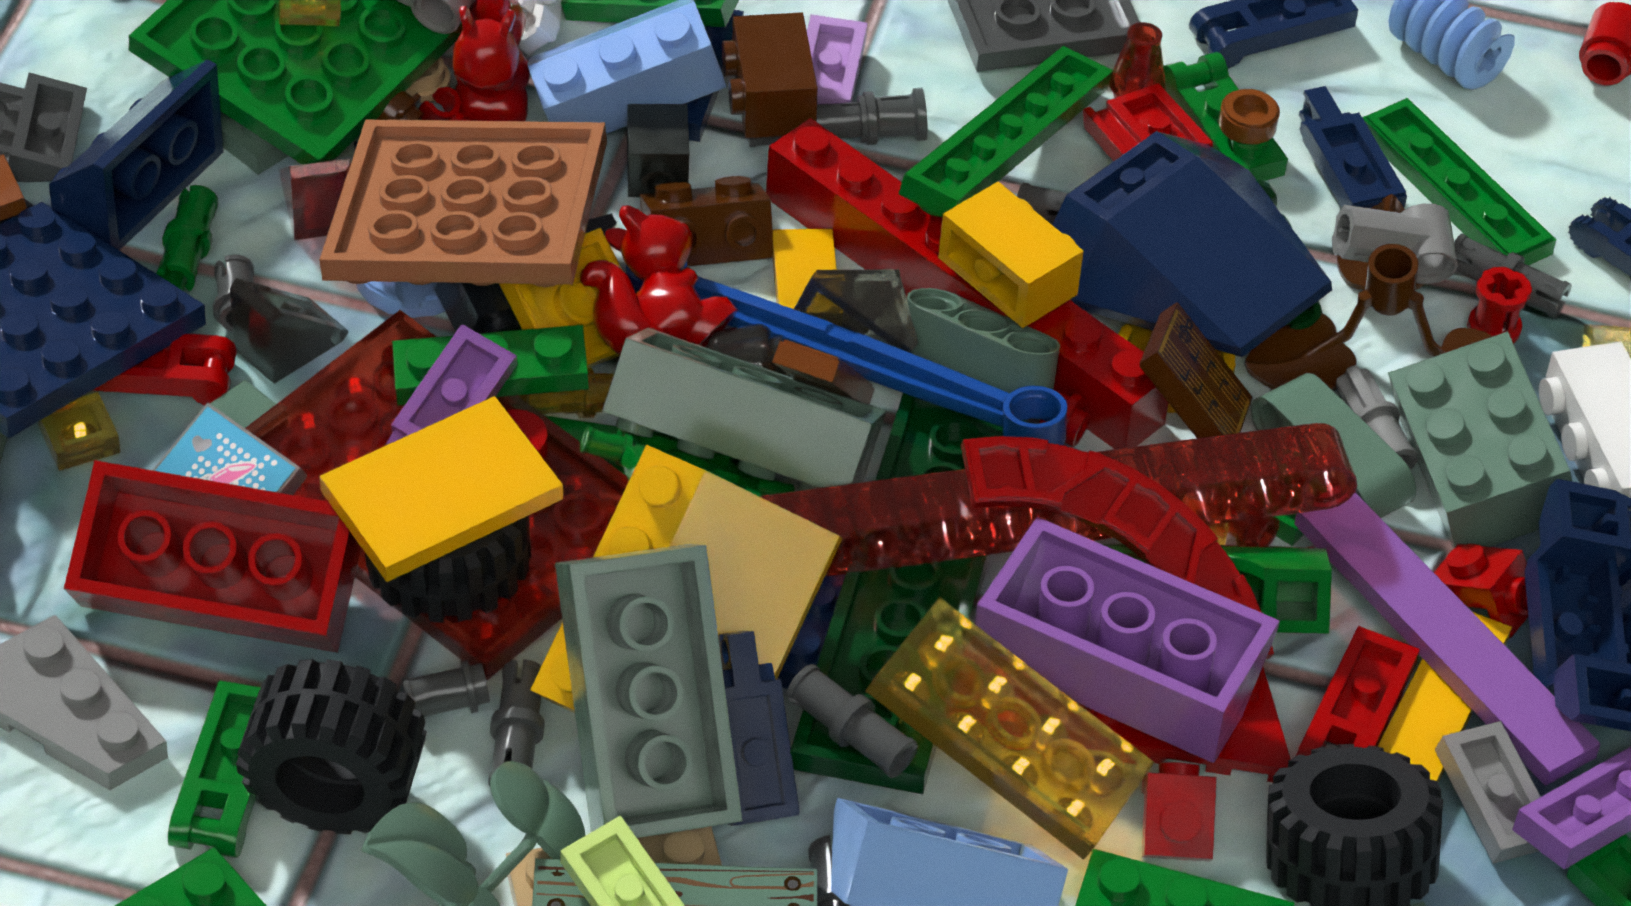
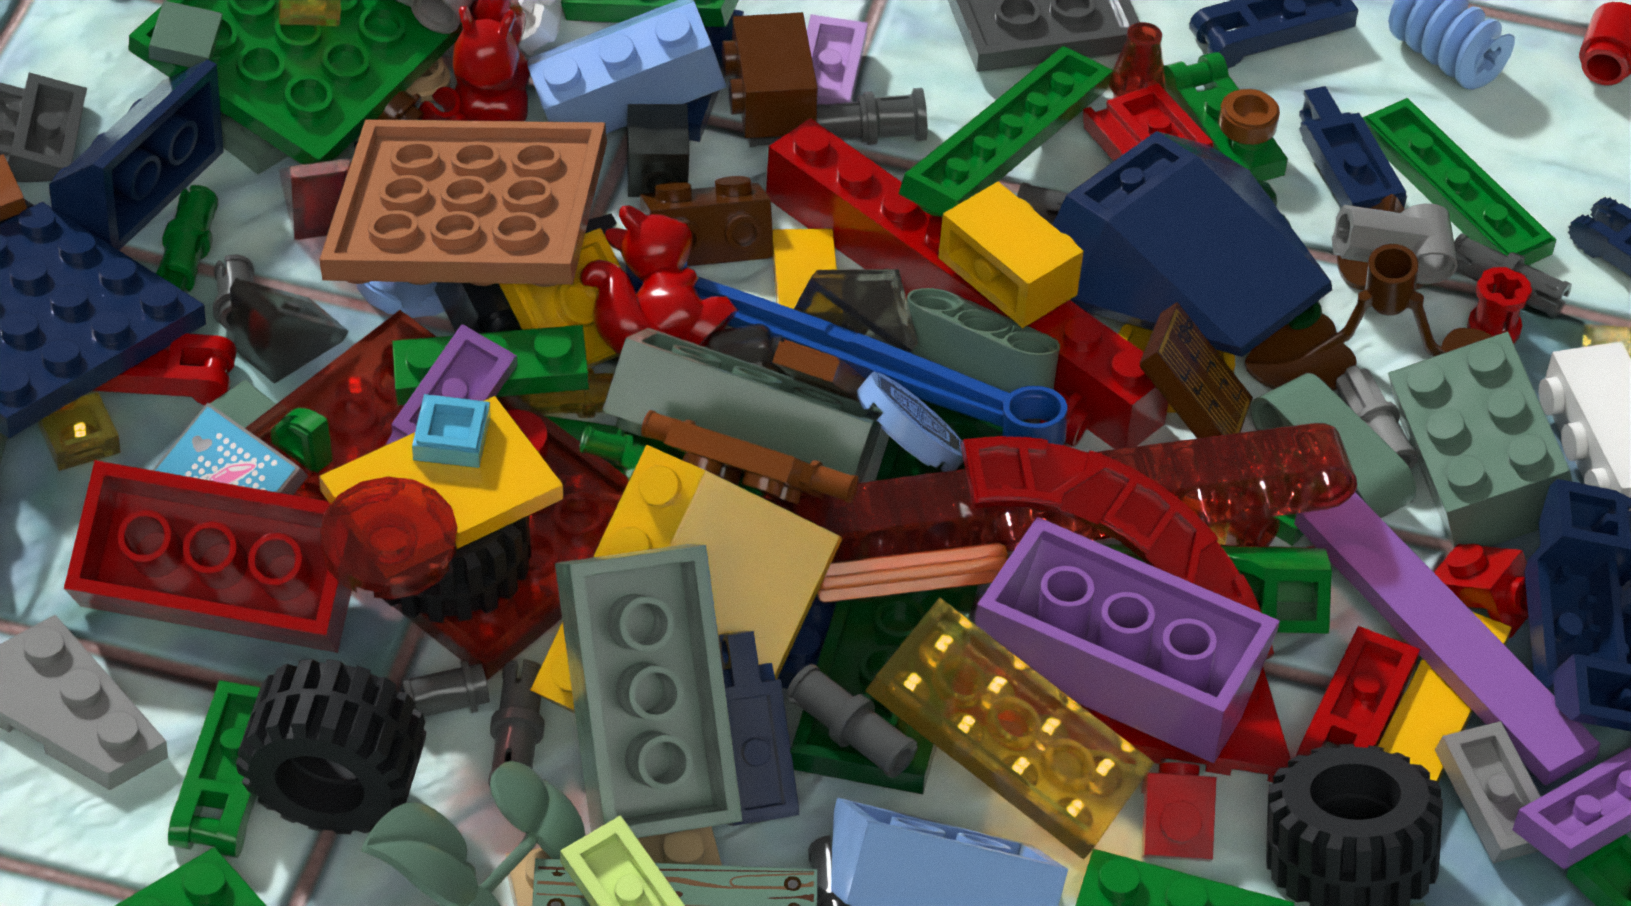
none -> sand green tile [149,0,223,67]
none -> green tile [271,408,333,473]
none -> clear red tile [320,476,458,599]
none -> medium azure tile [412,394,491,468]
none -> dark orange plate [641,410,859,505]
none -> orange axle [816,543,1009,603]
none -> light blue tile [856,371,964,475]

